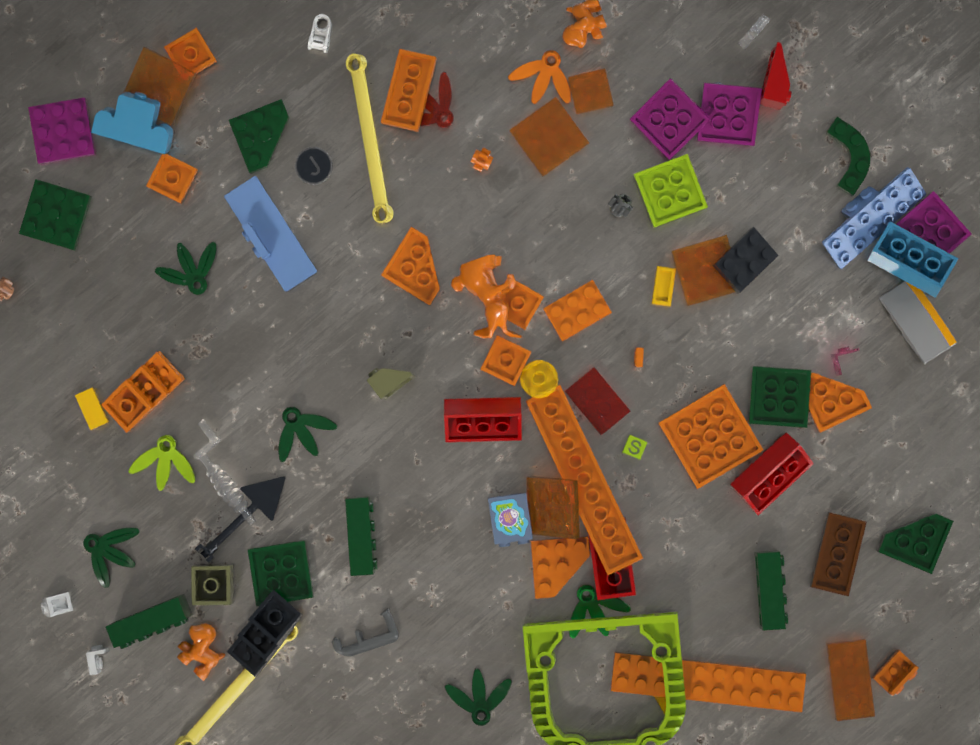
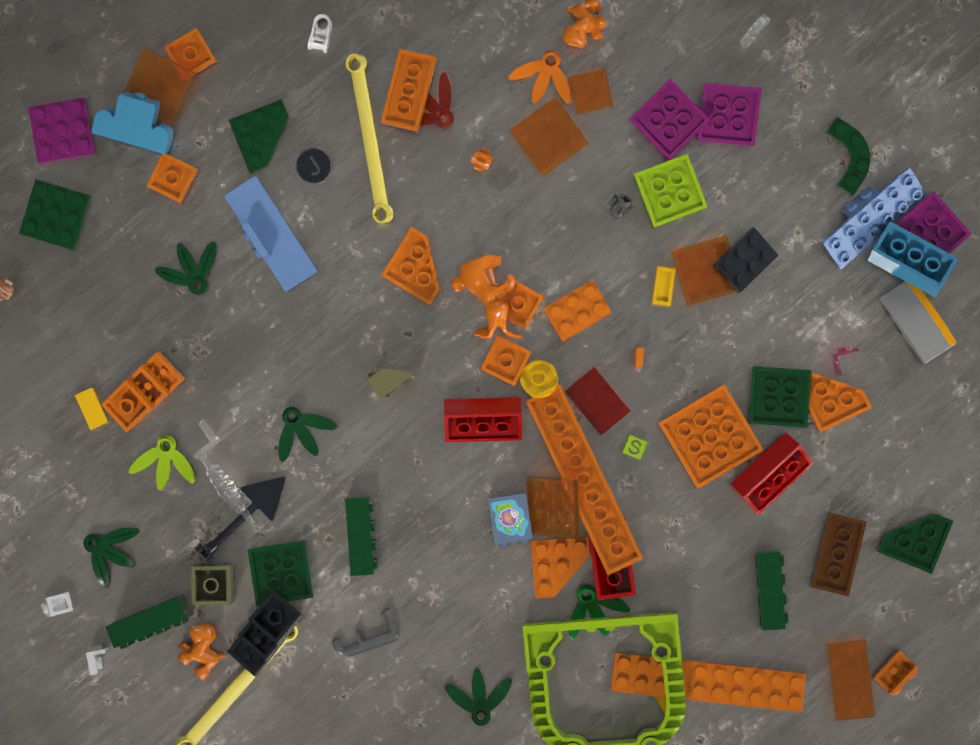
red slope [760,42,792,110] -> none

